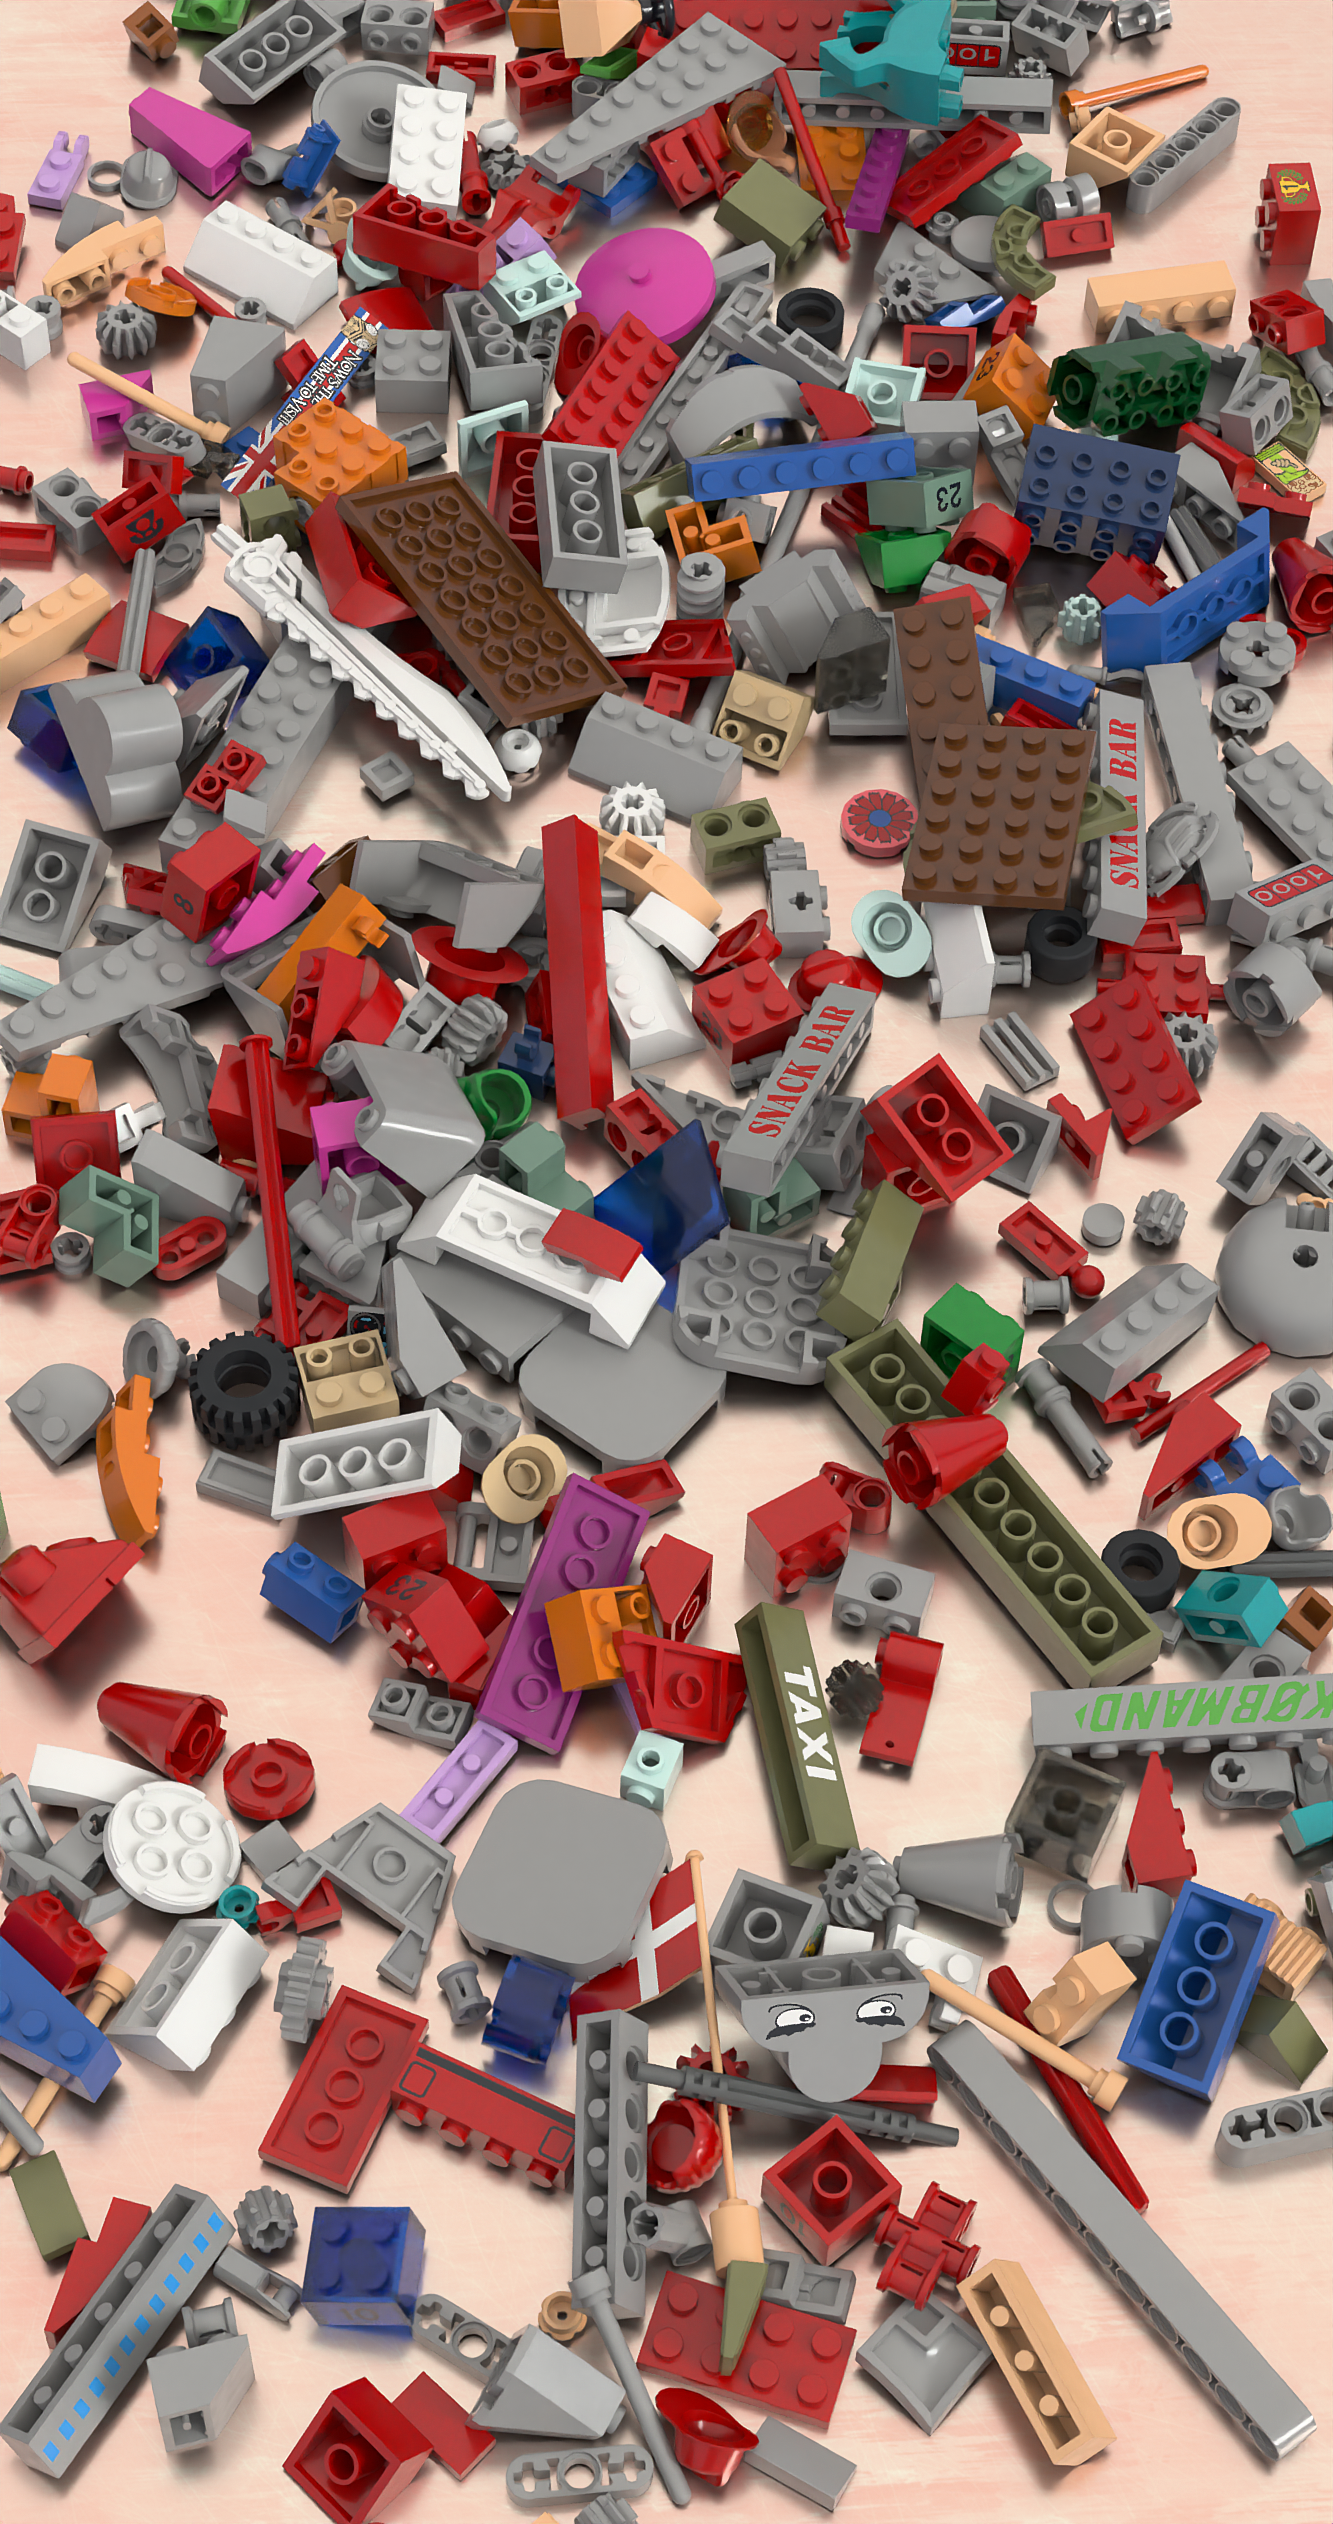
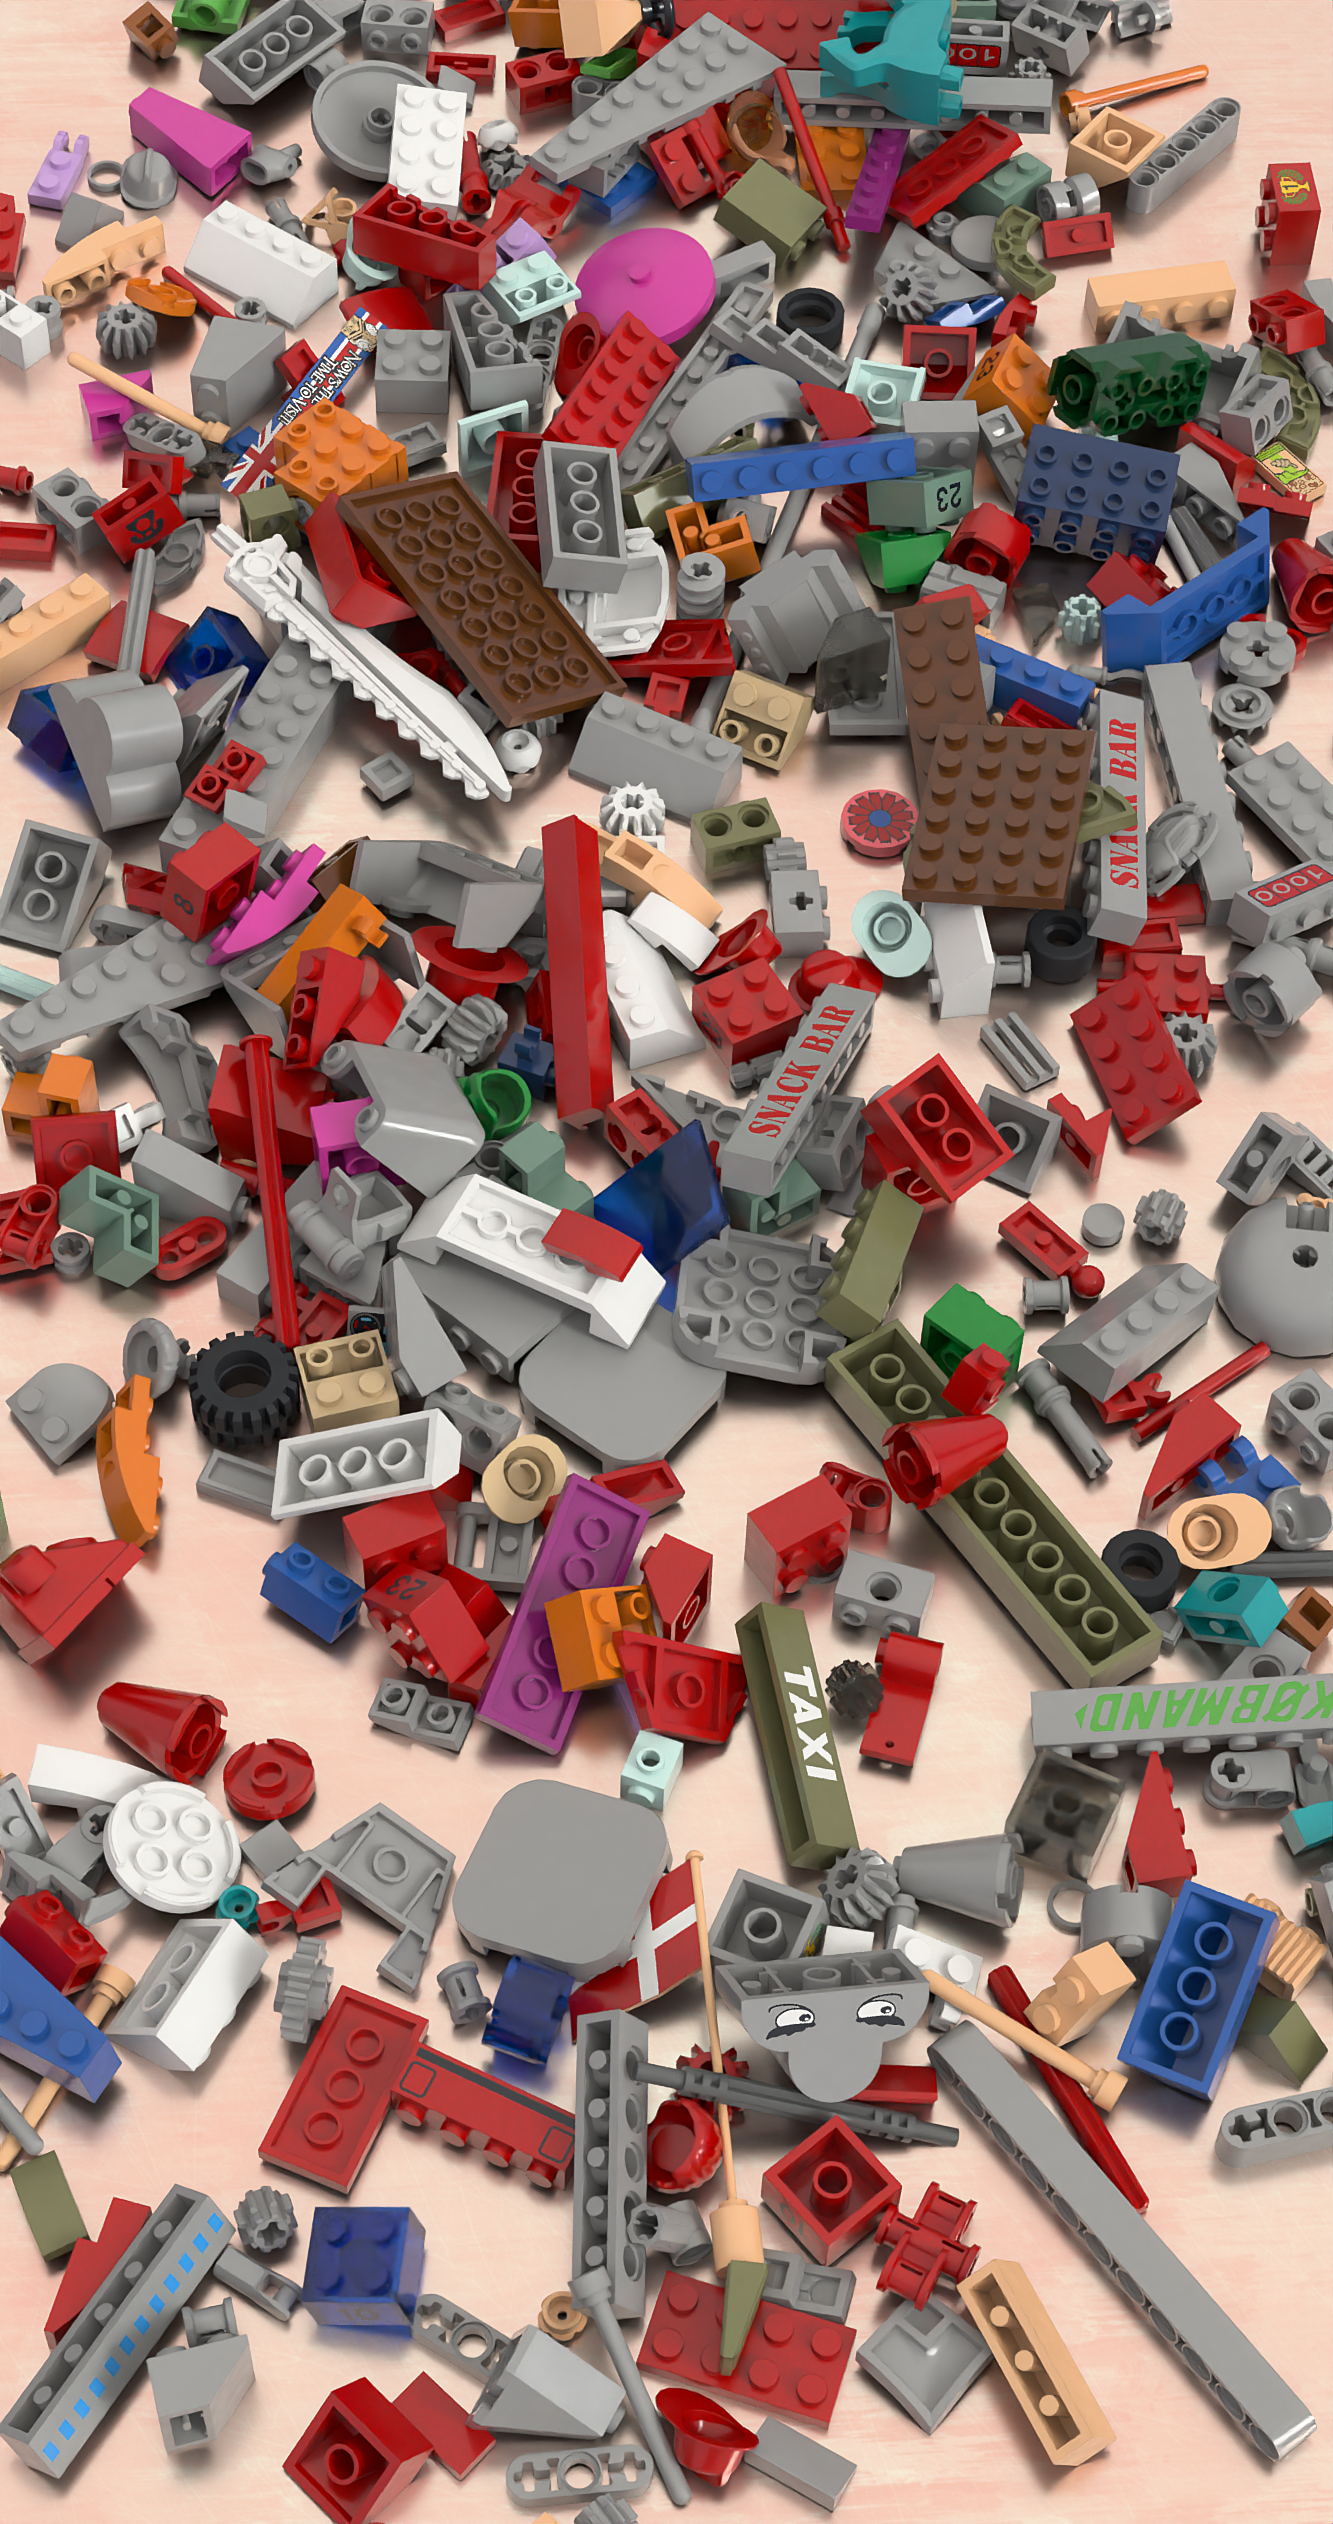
blue hinge [282,119,341,198] -> none
light grey bush [348,355,376,389] -> none
lavender plate [399,1719,518,1844] -> none

